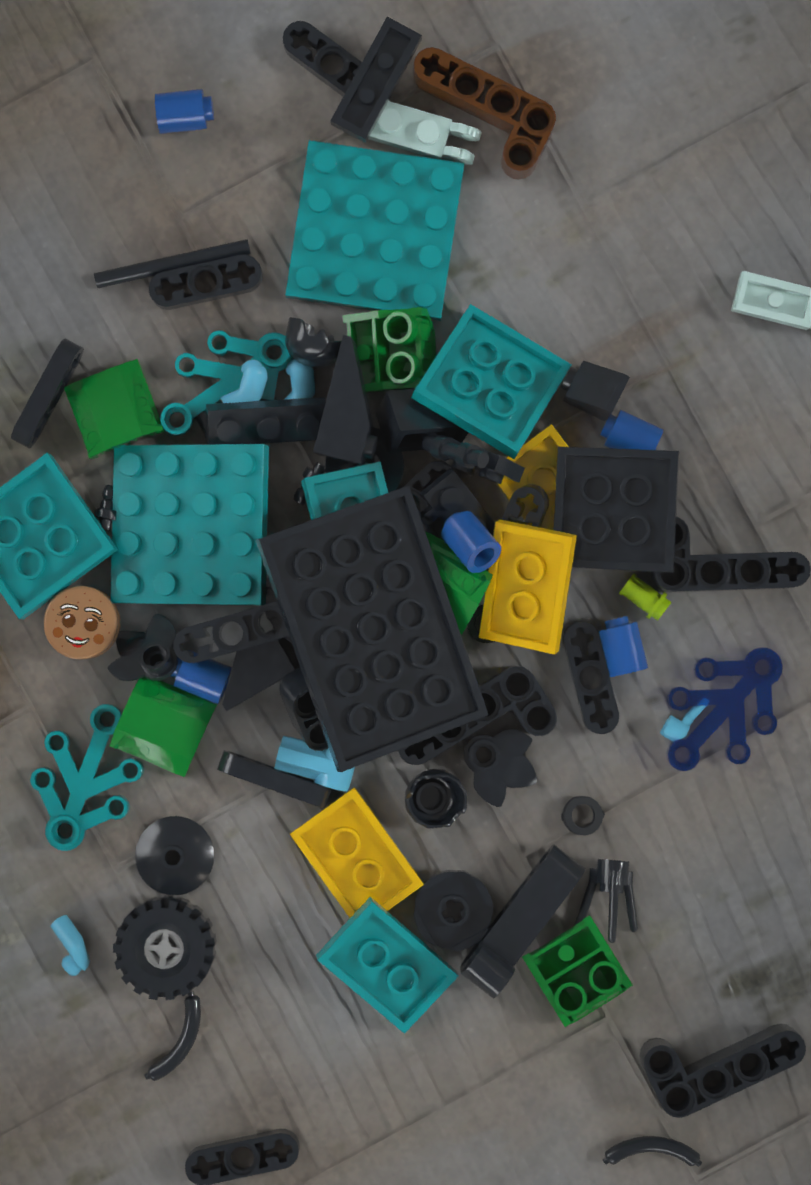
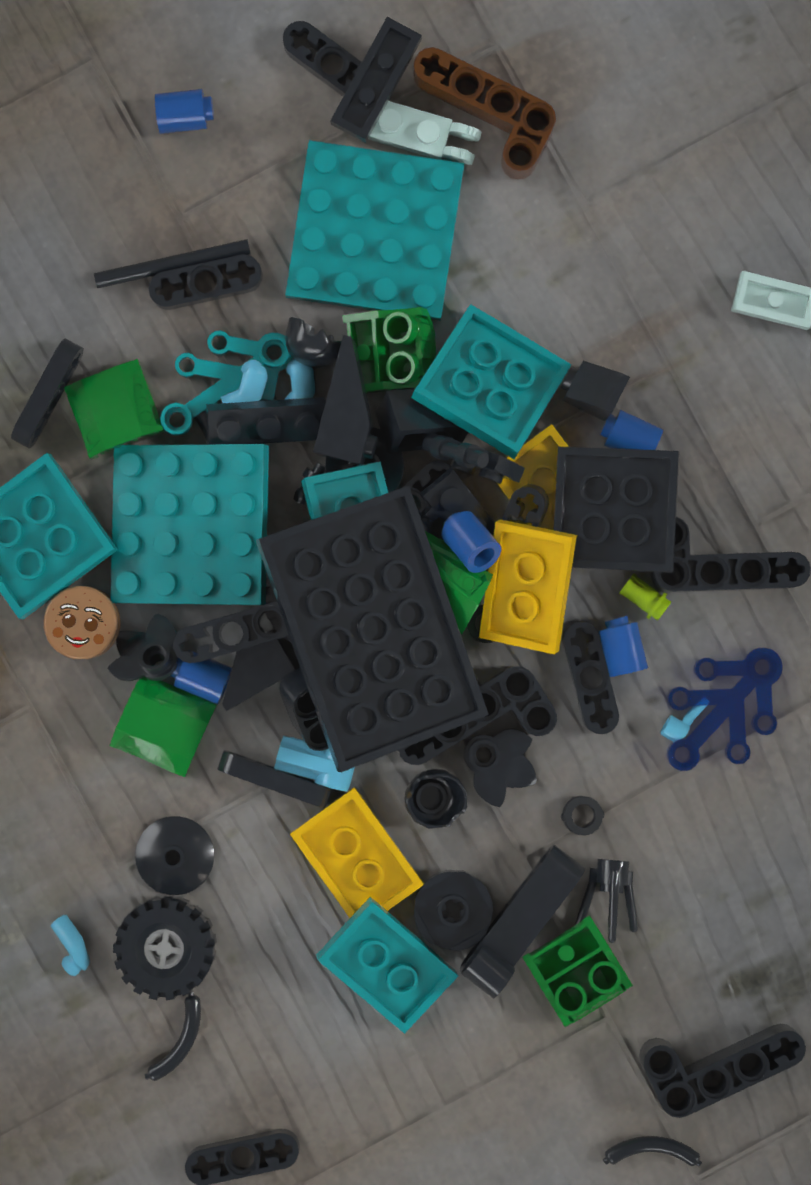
teal plant [30,704,144,851] -> none
black piece [94,485,116,531] -> none

